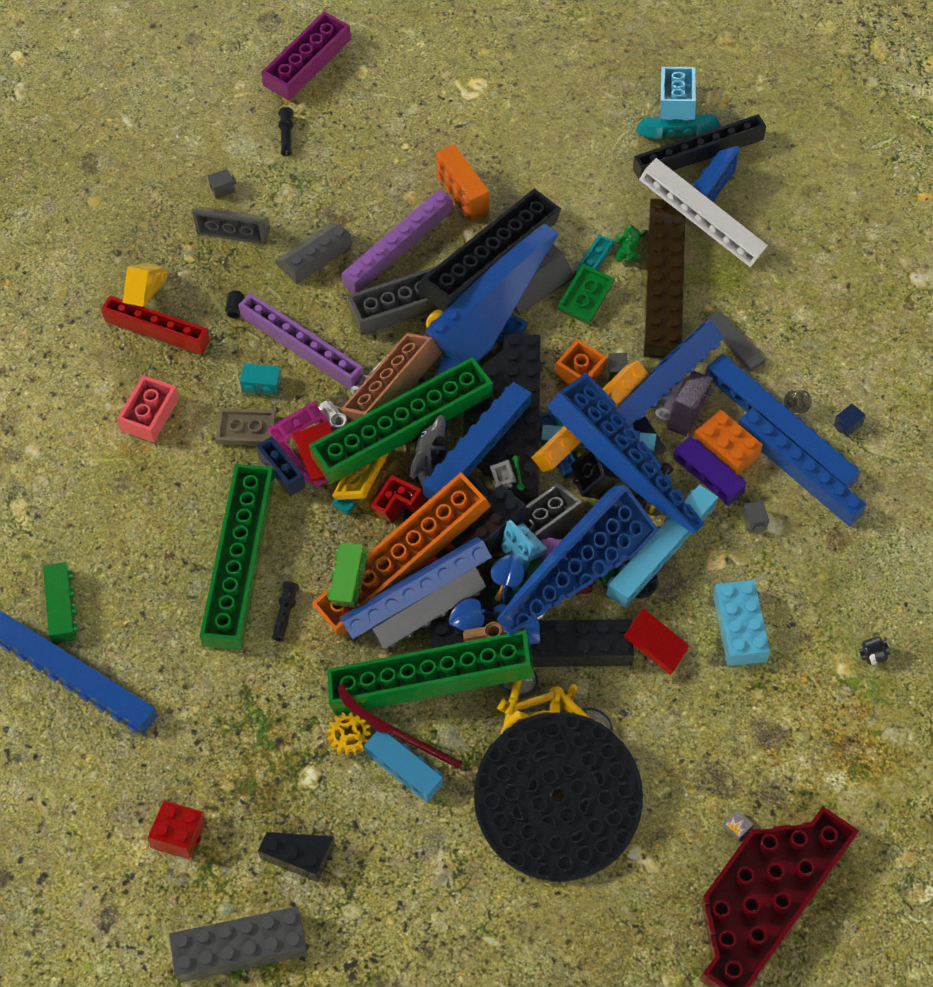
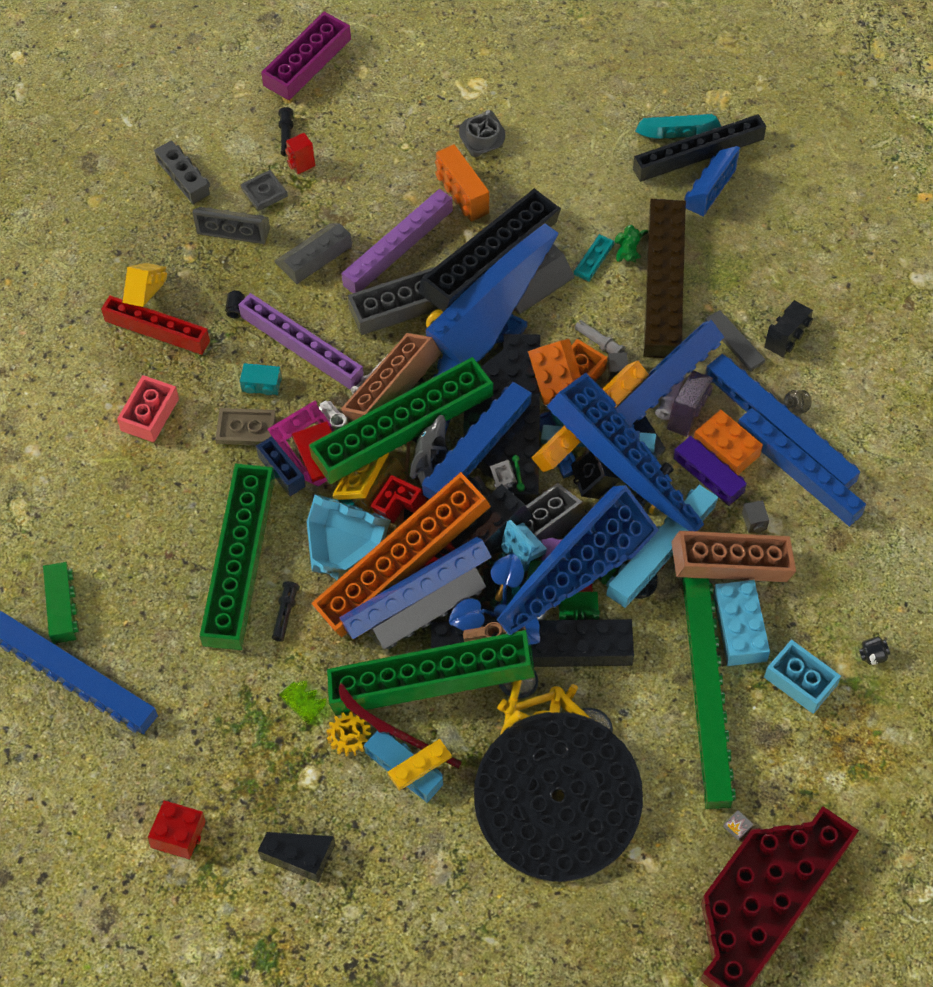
dark grey brick [169,906,308,983] -> none
dark grey brick [208,169,236,199] -> none
bright green brick [327,542,369,608] -> none
green plate [557,264,615,325] -> none
red tile [624,608,689,675] -> none
white brick [639,158,768,267] -> none
medium azure brick [660,67,696,121] -> none
dark blue brick [834,403,866,437] -> none
none -> dark grey brick [154,140,210,204]
none -> dark grey plate [240,170,288,211]
none -> clear neon green plate [279,681,326,724]
none -> red brick [285,132,315,175]
none -> medium azure panel [306,495,391,580]
none -> yellow plate [387,739,452,791]
none -> dark grey piece [459,110,505,157]
none -> orange brick [528,339,581,405]
none -> green hinge [559,592,600,620]
none -> light grey pin [575,320,626,353]
none -> nougat brick [671,531,796,582]
none -> green brick [682,577,736,809]
none -> black wedge [764,300,813,357]
none -> medium azure brick [764,639,841,714]

